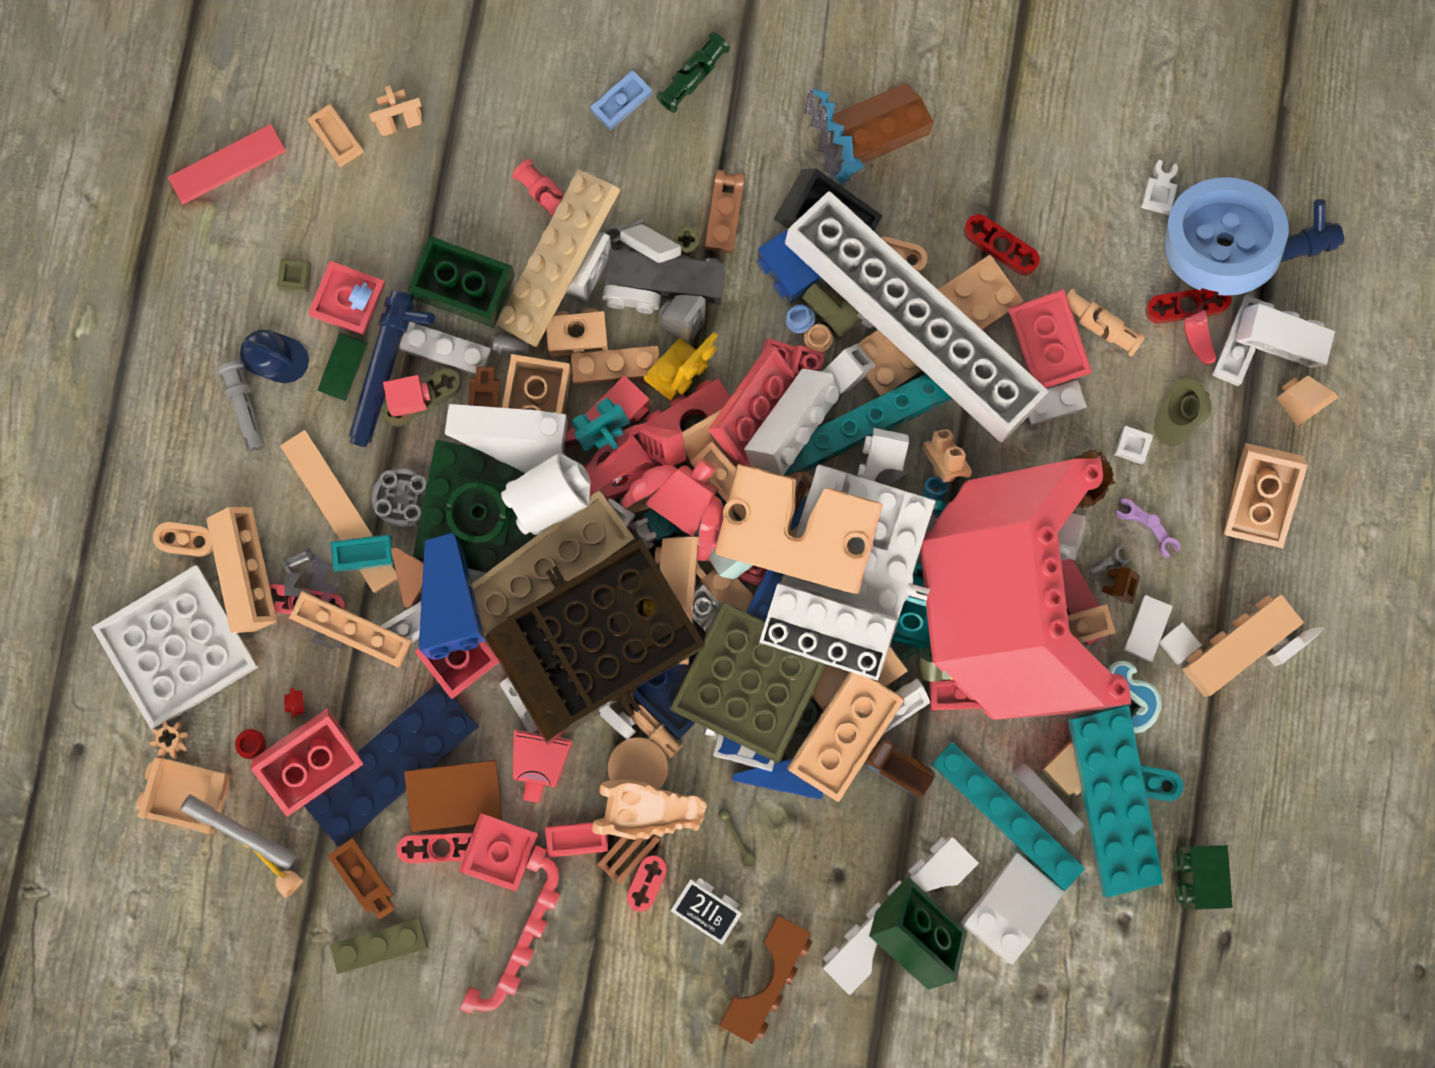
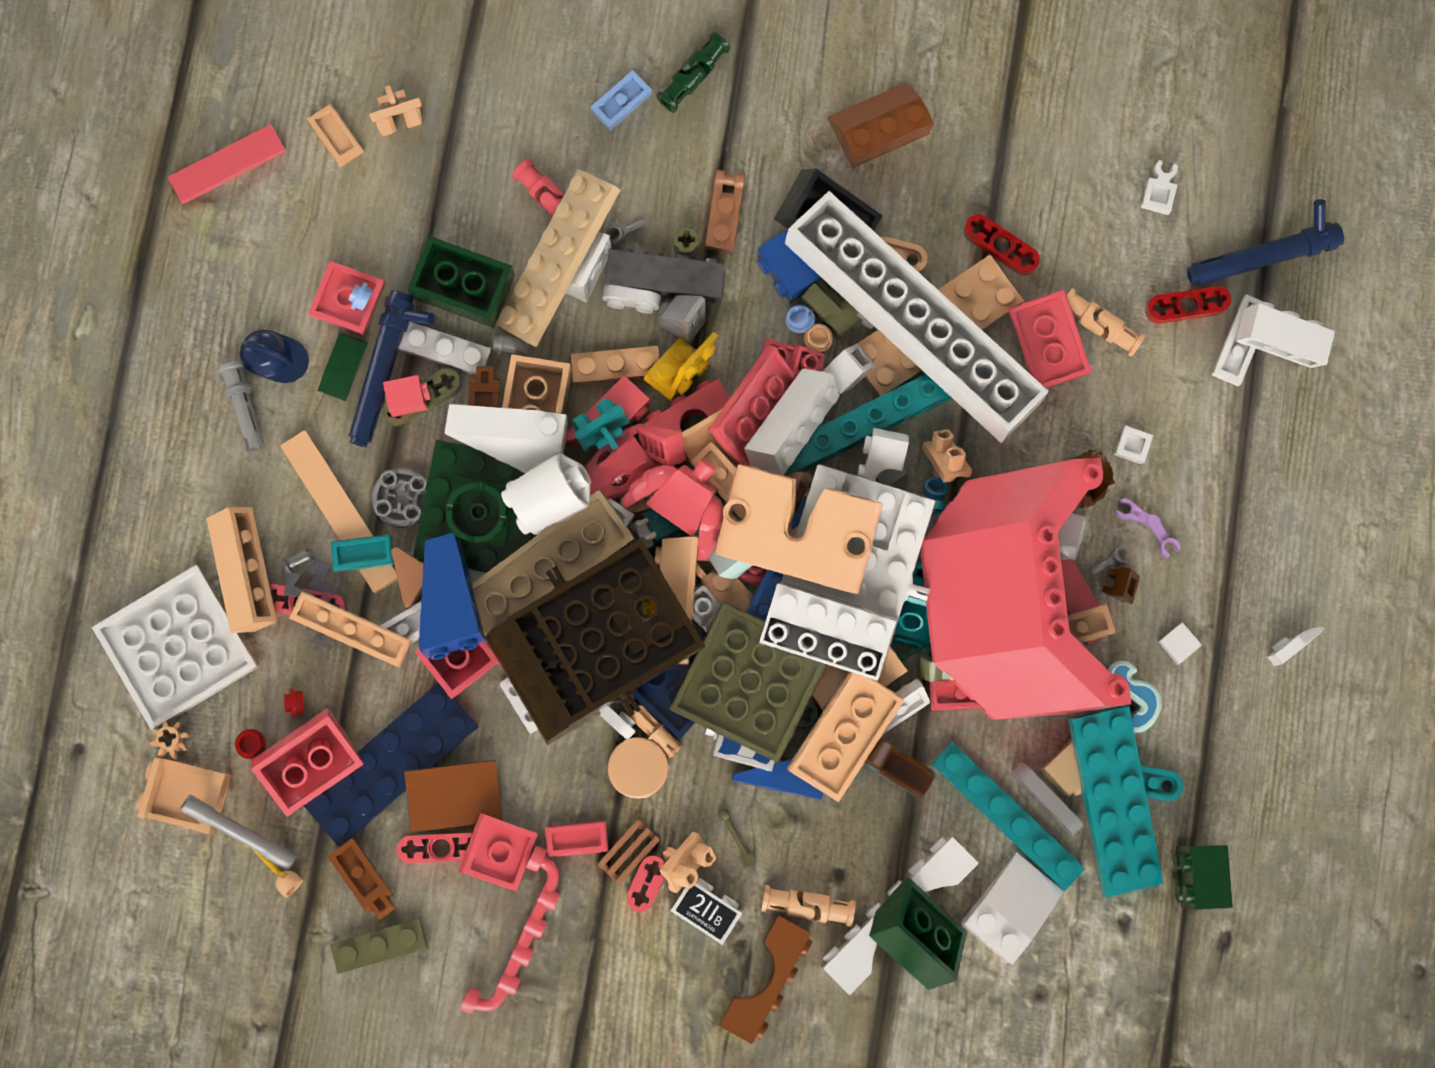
light nougat plate [153,522,213,557] -> none
olive tile [277,259,312,292] -> none
coral torso [513,730,573,803] -> none
light nougat brick [546,308,608,358] -> none
light nougat animal [592,779,707,840] -> none
white tile [620,224,681,263] -> none
piece [805,89,864,186] -> none
white plate [1027,380,1087,426] -> none
white tile [1122,595,1173,662] -> none
olive piece [1154,378,1212,446] -> none
light blue brick [1164,177,1289,295] -> none
light nougat brick [1182,594,1304,697] -> none
coral helmet [1184,310,1216,364] -> none
light nougat slope [1224,443,1308,548] -> none
light nougat slope [1276,376,1339,426] -> none
none -> light nougat hips [660,832,716,893]
none -> light nougat piece [761,885,856,927]

